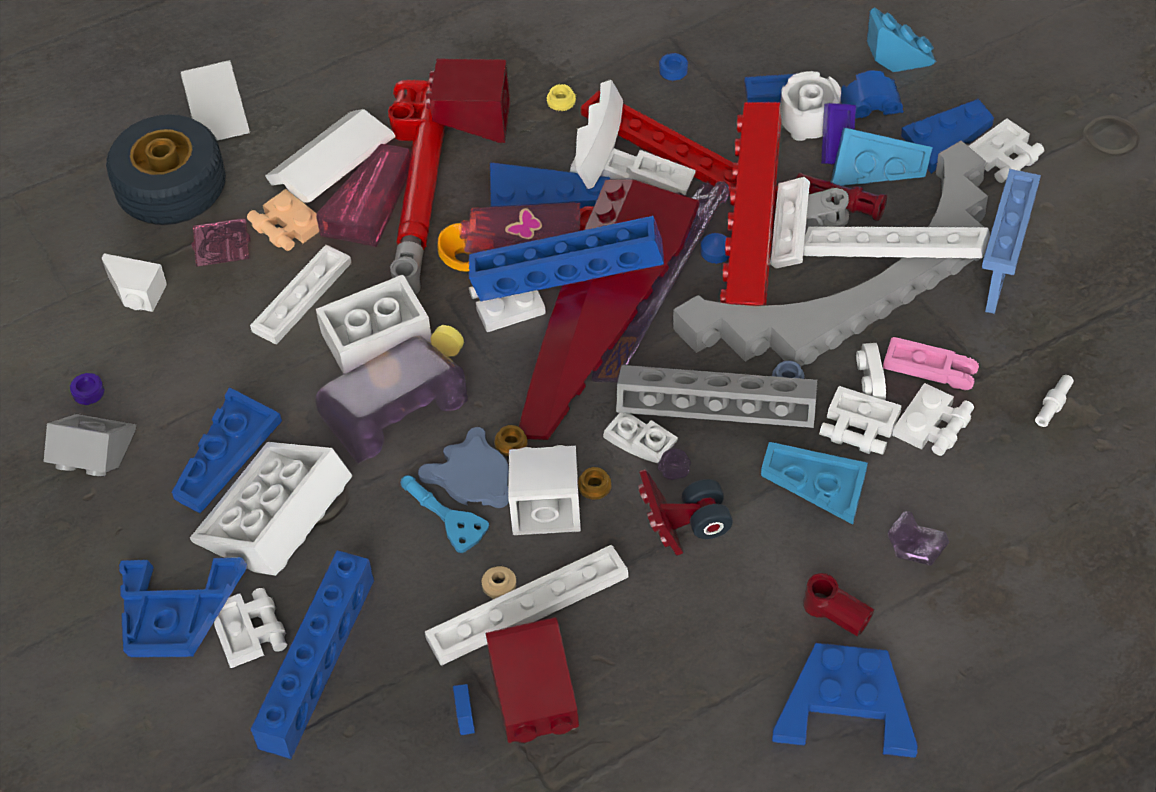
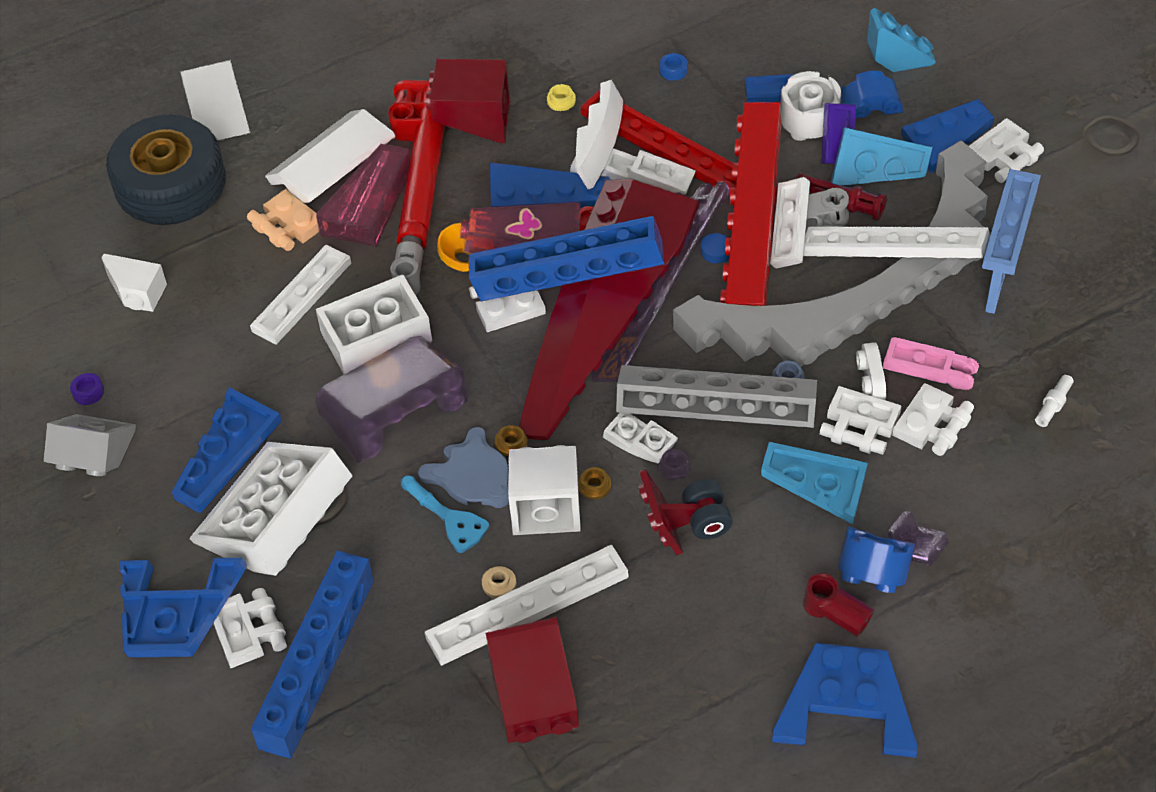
clear pink piece [191,218,251,267] -> none
light yellow tile [430,325,464,357] -> none
blue tile [453,684,475,735] -> none
none -> blue cylinder [838,526,915,593]

